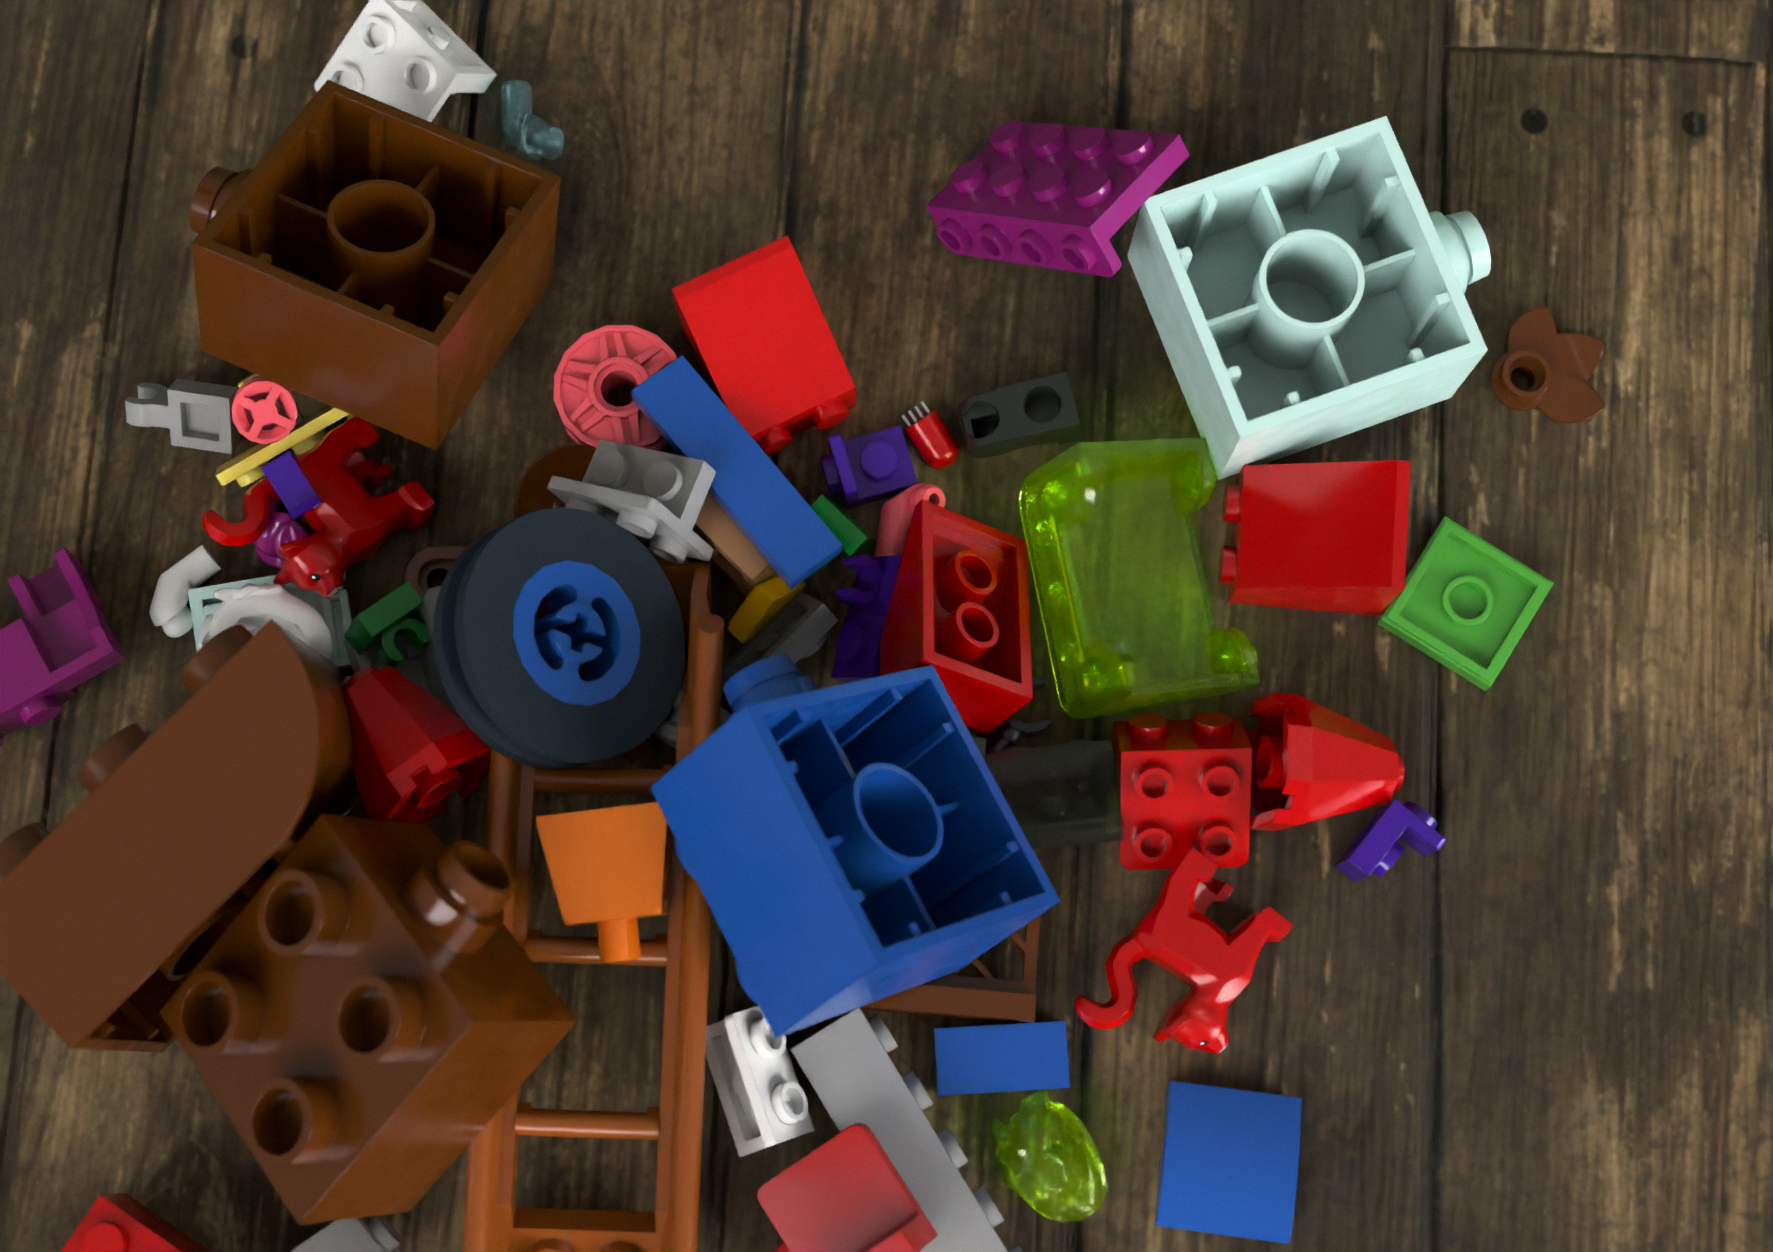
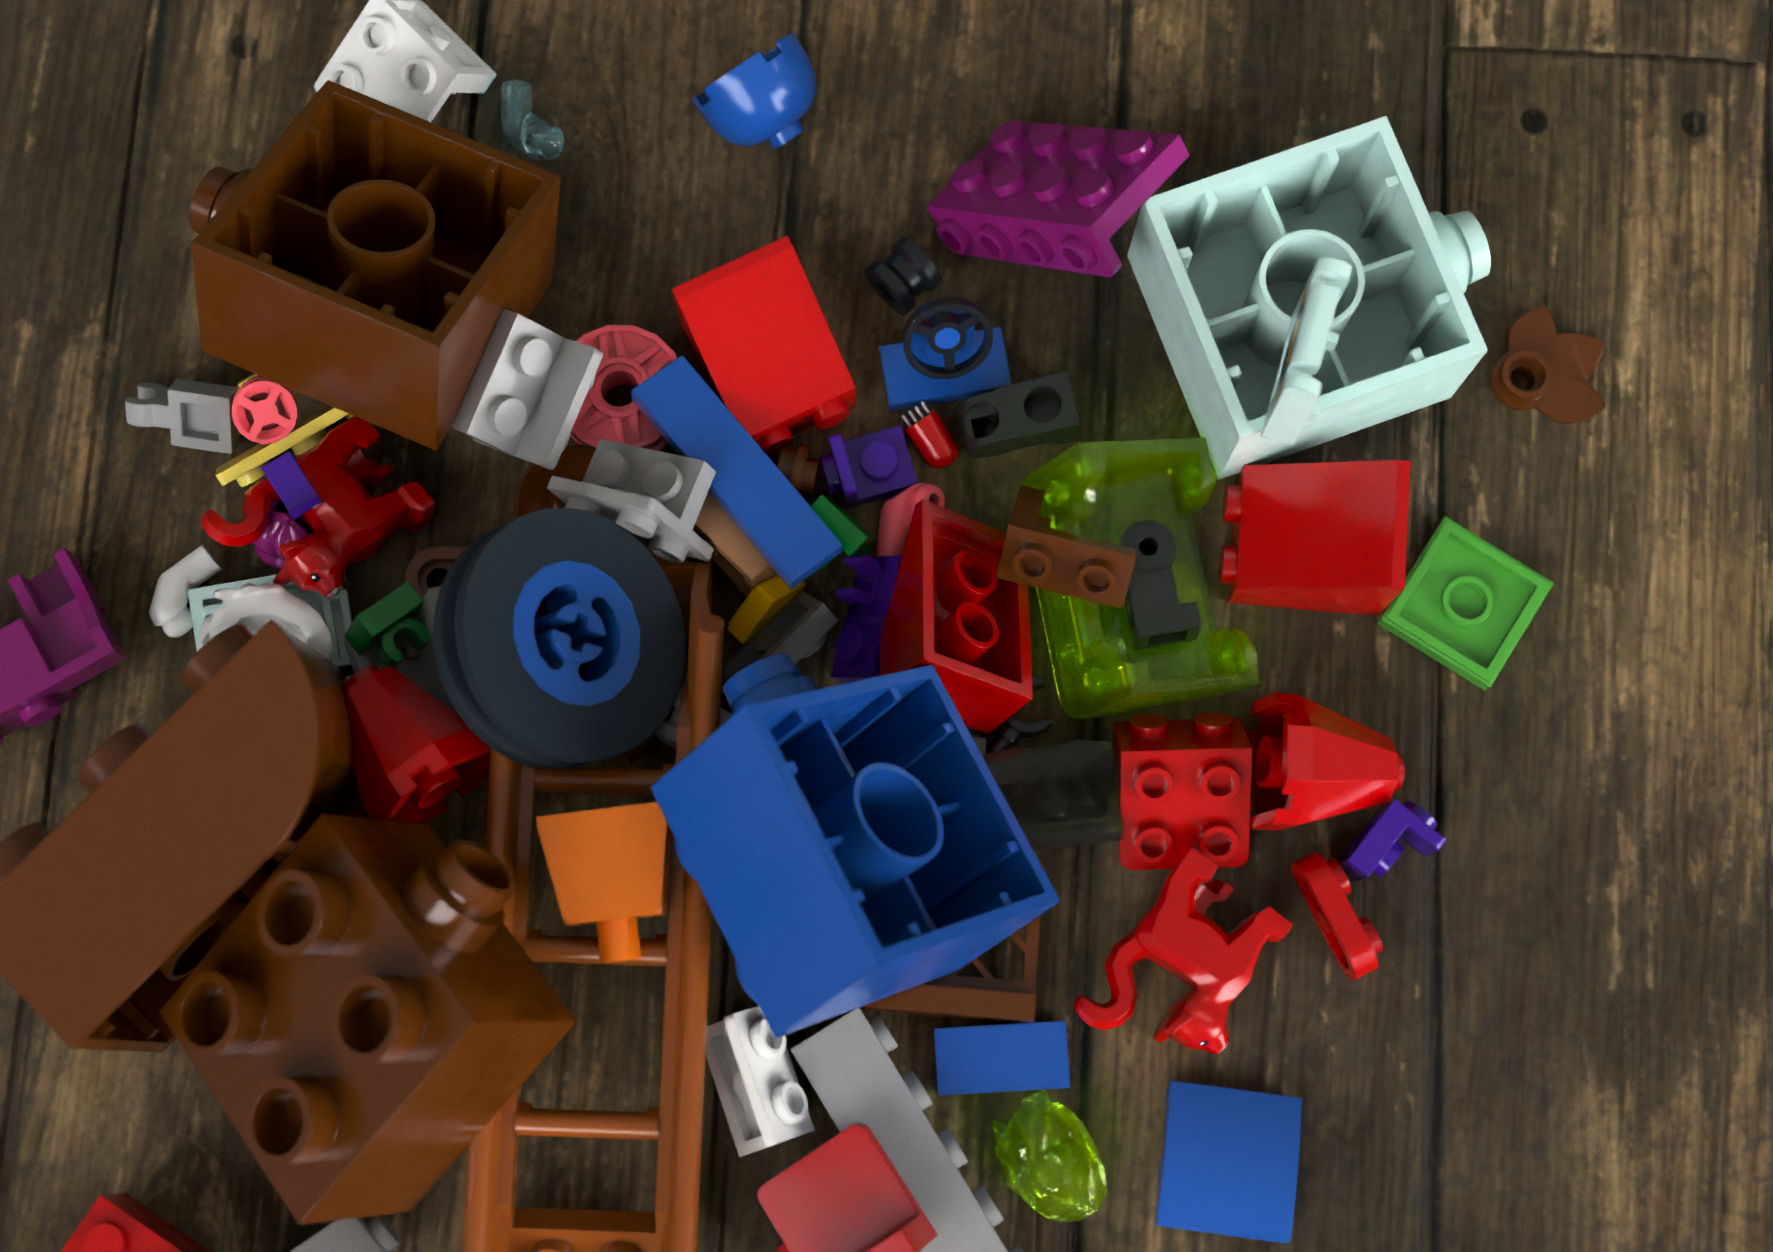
none -> light grey bracket [452,309,603,470]
none -> blue cylinder [692,33,817,150]
none -> reddish brown plate [778,444,821,498]
none -> black wheel [864,236,942,316]
none -> blue piece [879,297,1012,412]
none -> reddish brown bracket [997,485,1137,608]
none -> pearl dark grey leg [1120,520,1202,651]
none -> light aqua container [1261,257,1352,445]
none -> red plate [1291,851,1383,981]

